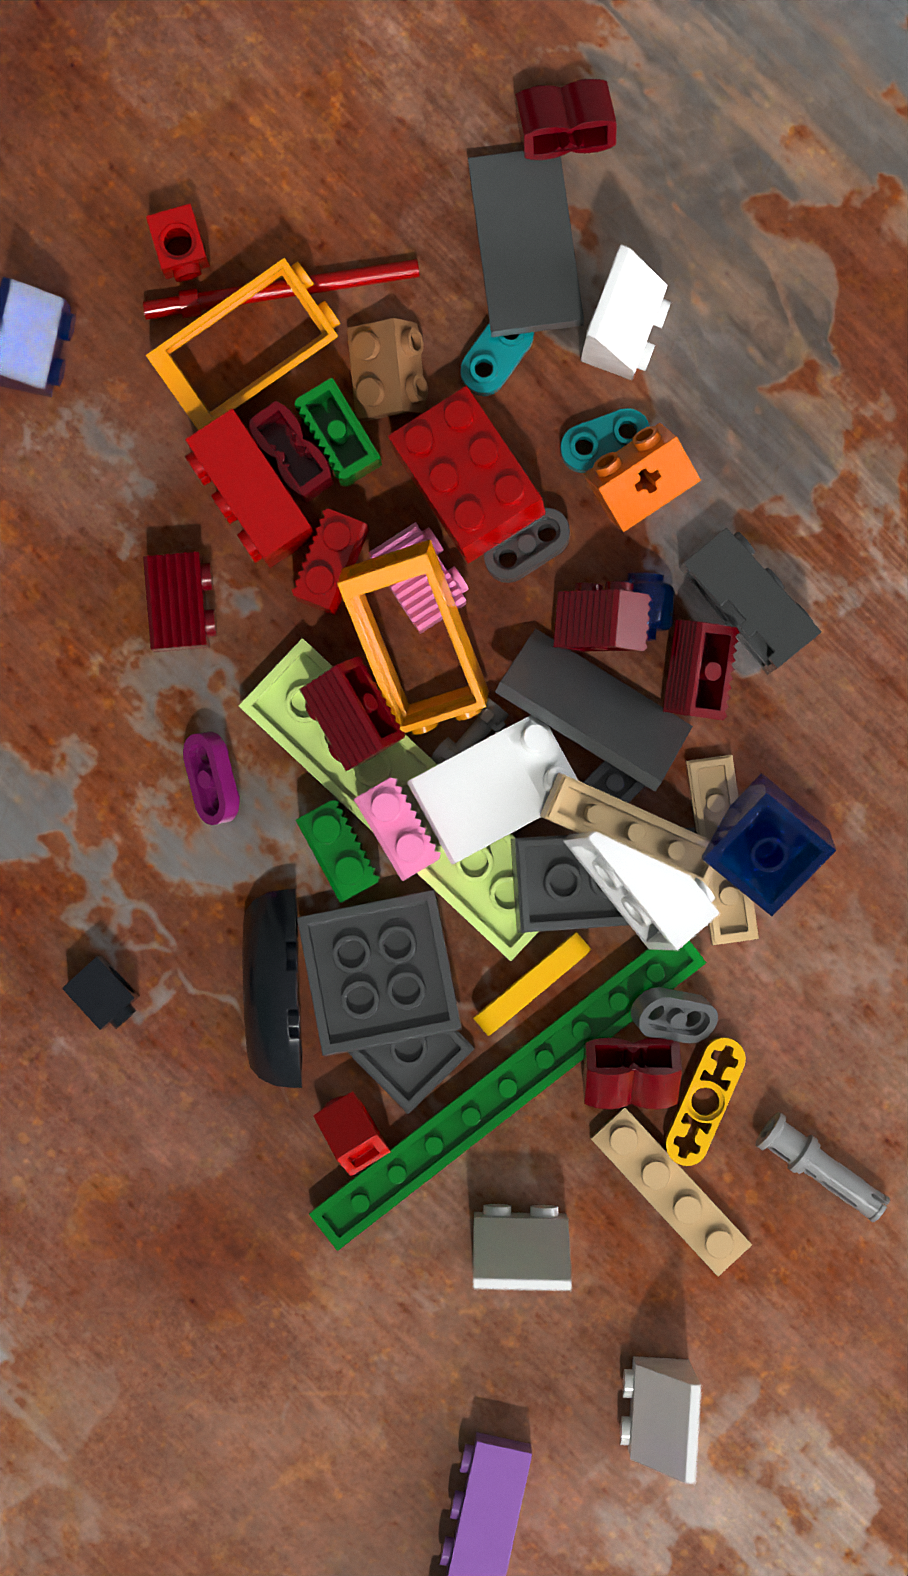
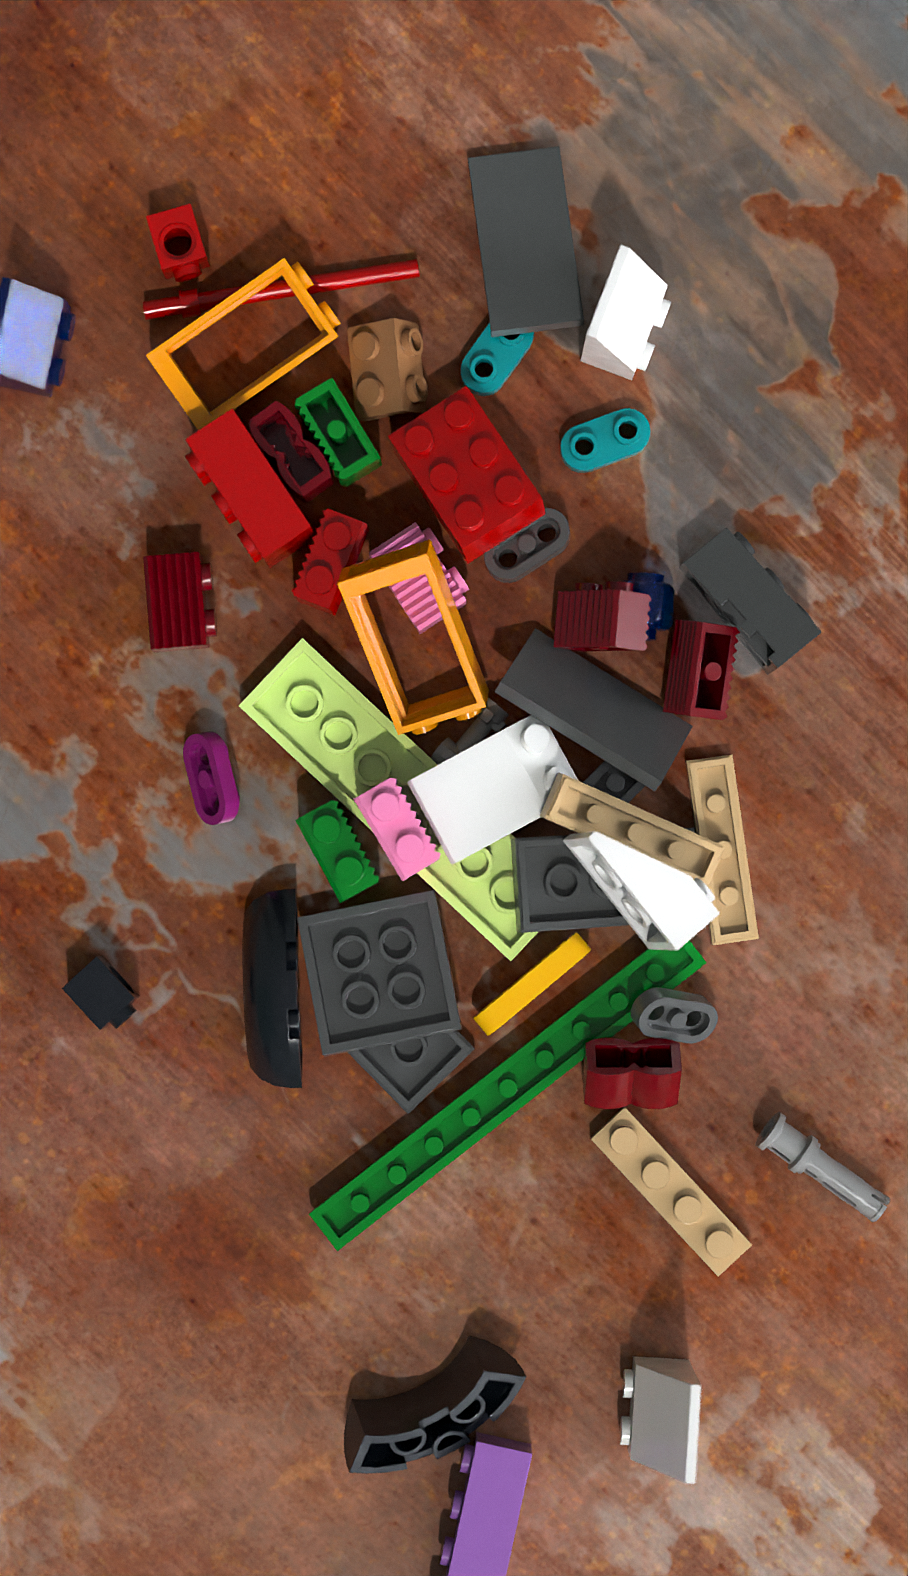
dark red brick [299,656,405,771] -> none
red brick [313,1091,391,1176] -> none
white slope [473,1204,571,1290] -> none
dark red brick [515,79,617,160] -> none
orange brick [583,423,701,532] -> none
yellow beam [664,1037,746,1166] -> none
clear blue slope [702,773,836,916] -> none
none -> black brick [344,1336,526,1474]

